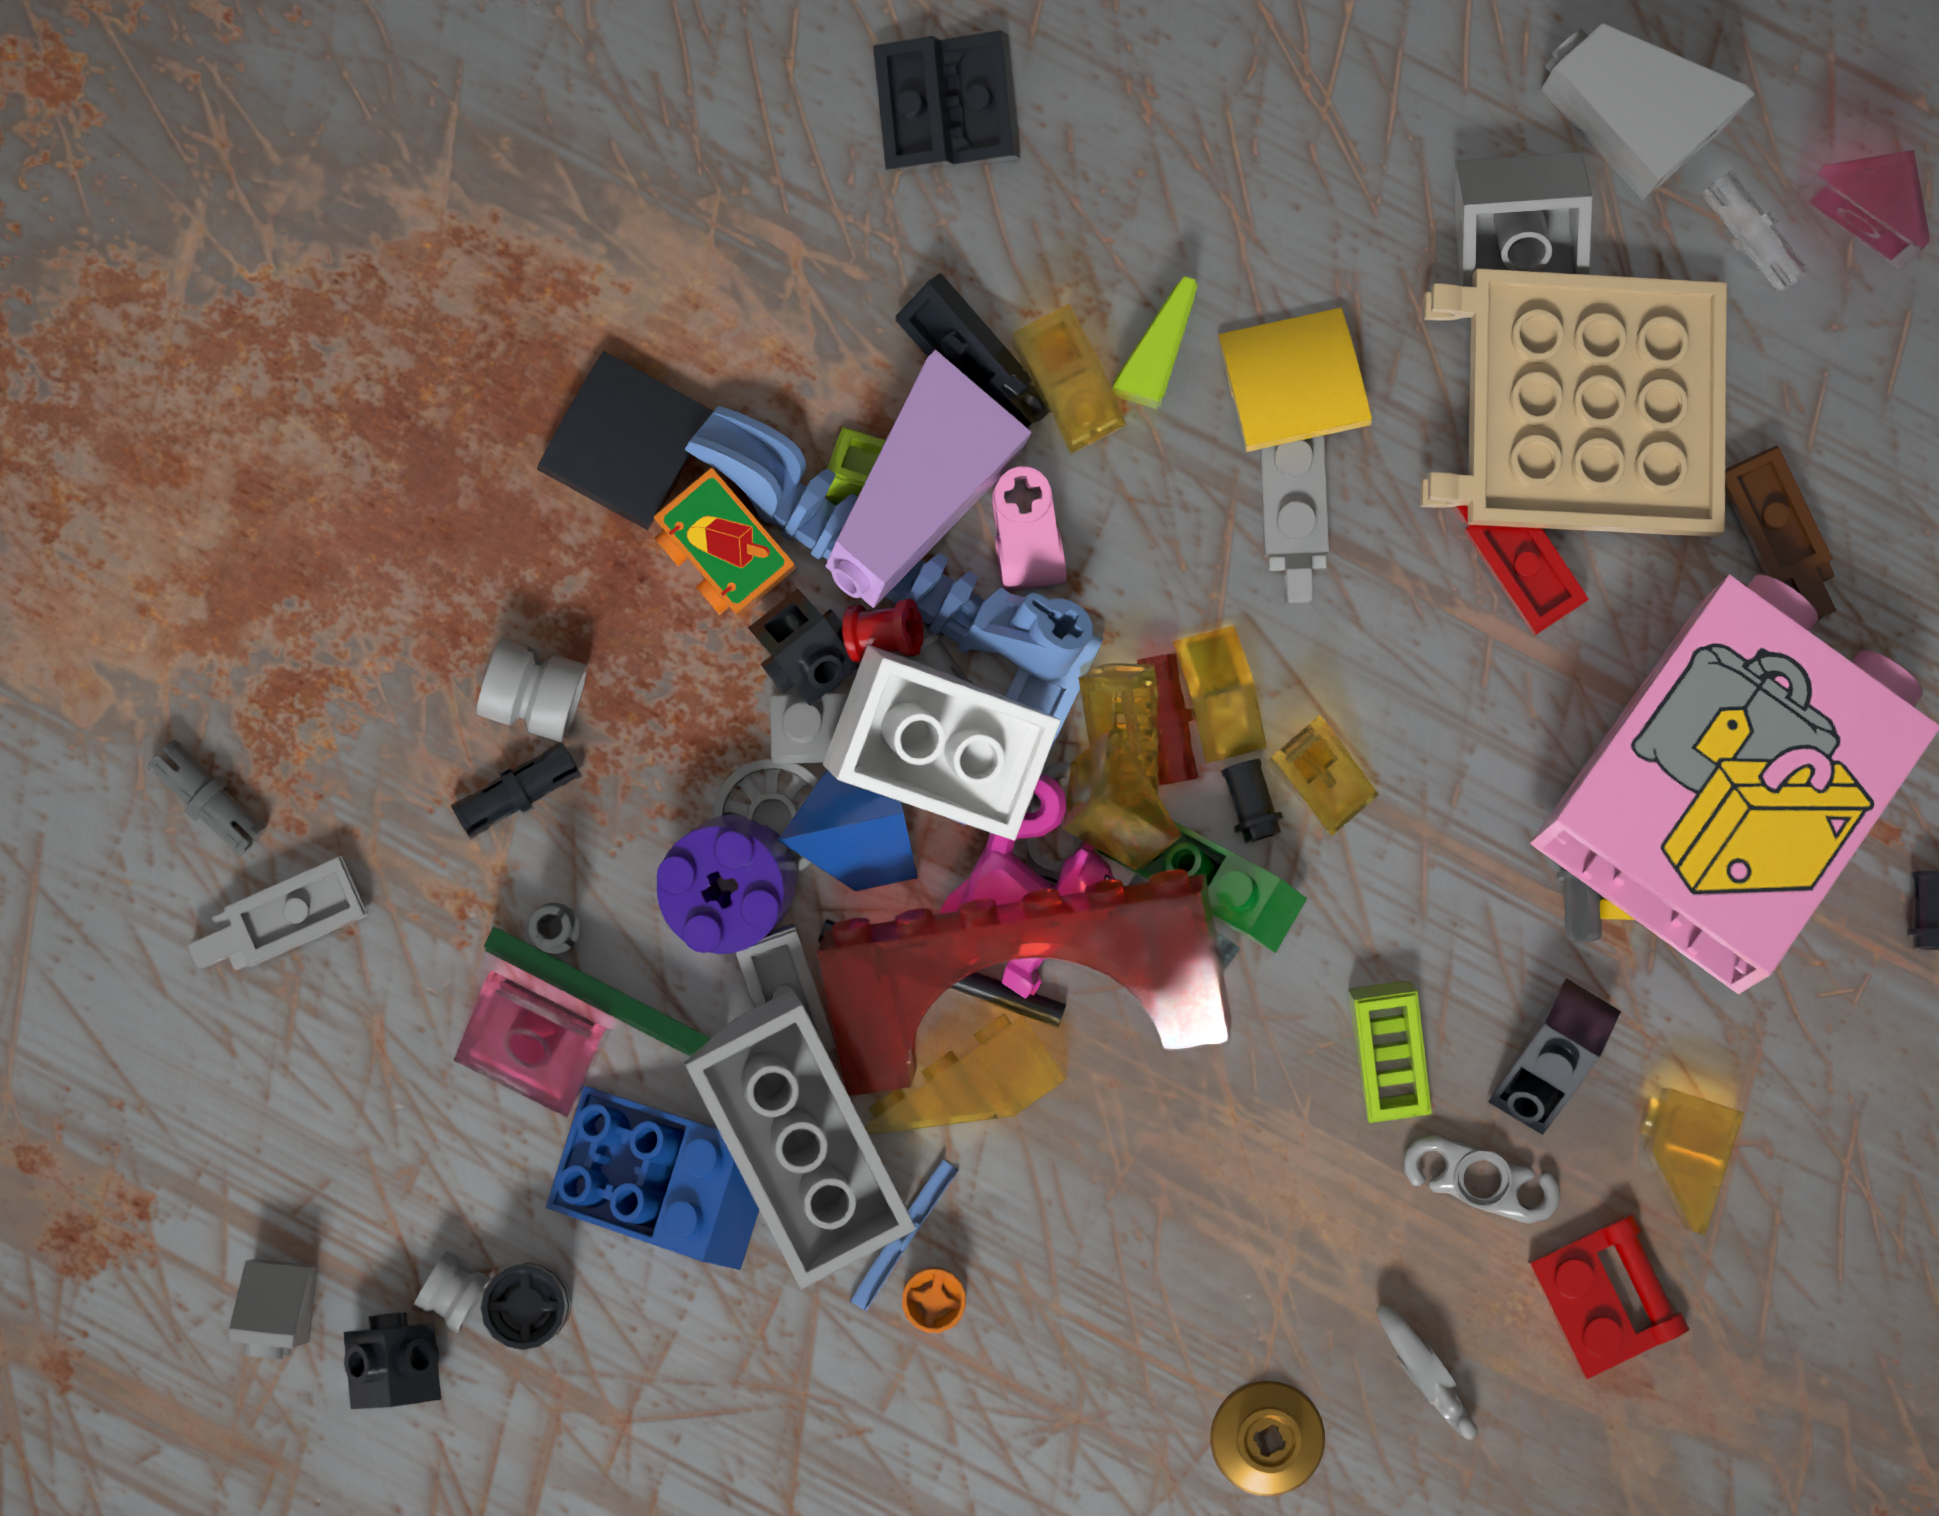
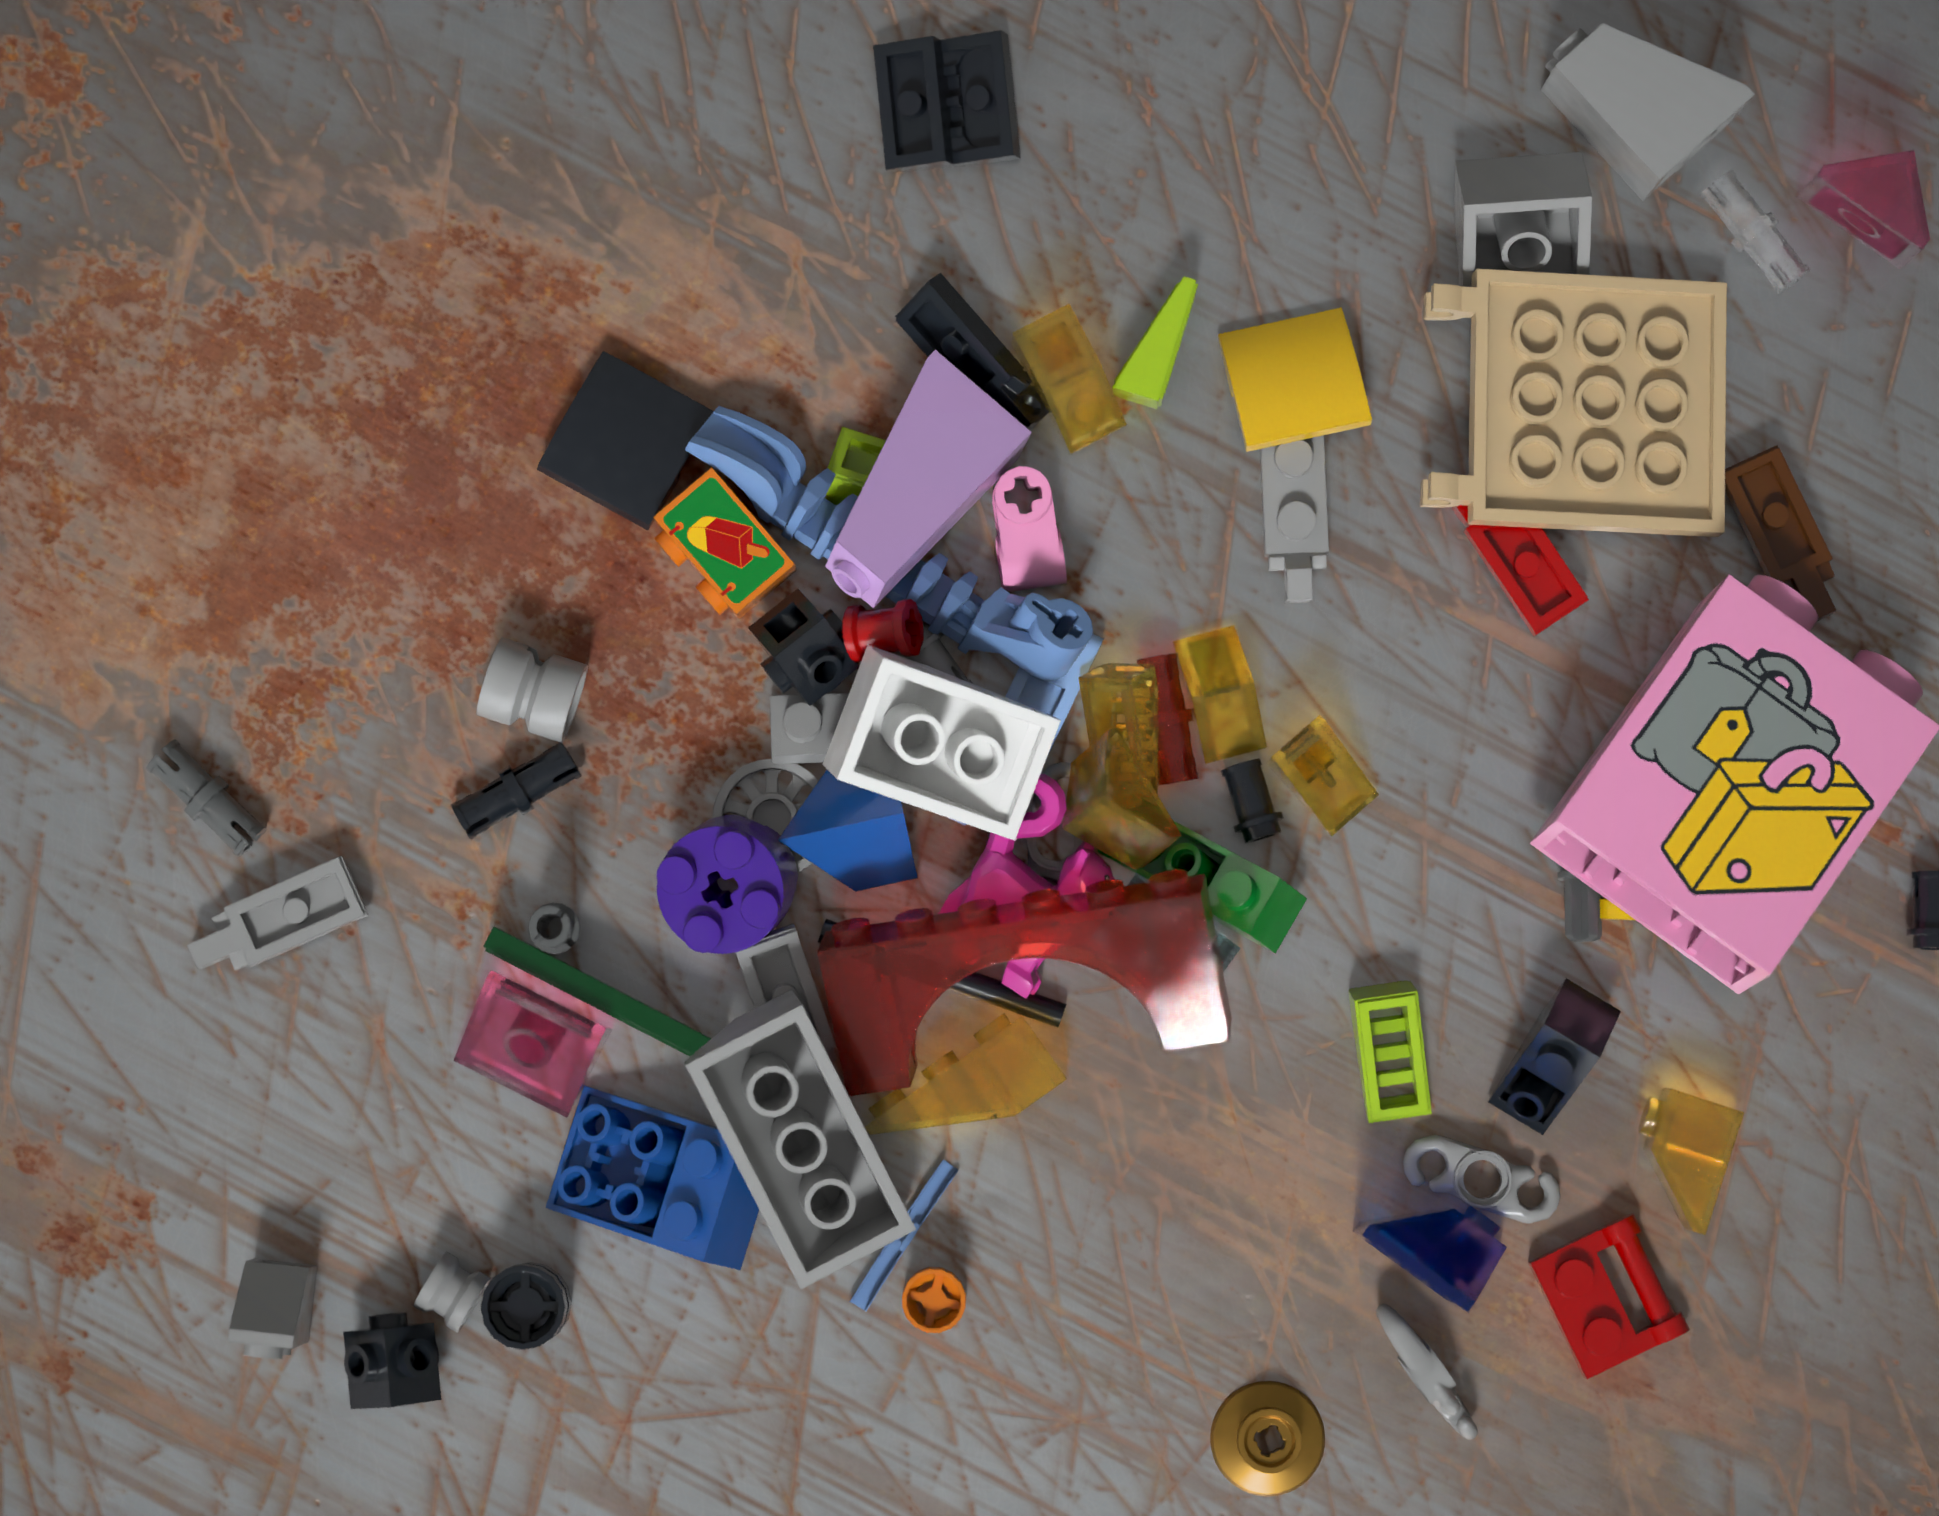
none -> clear blue slope [1352,1205,1507,1313]

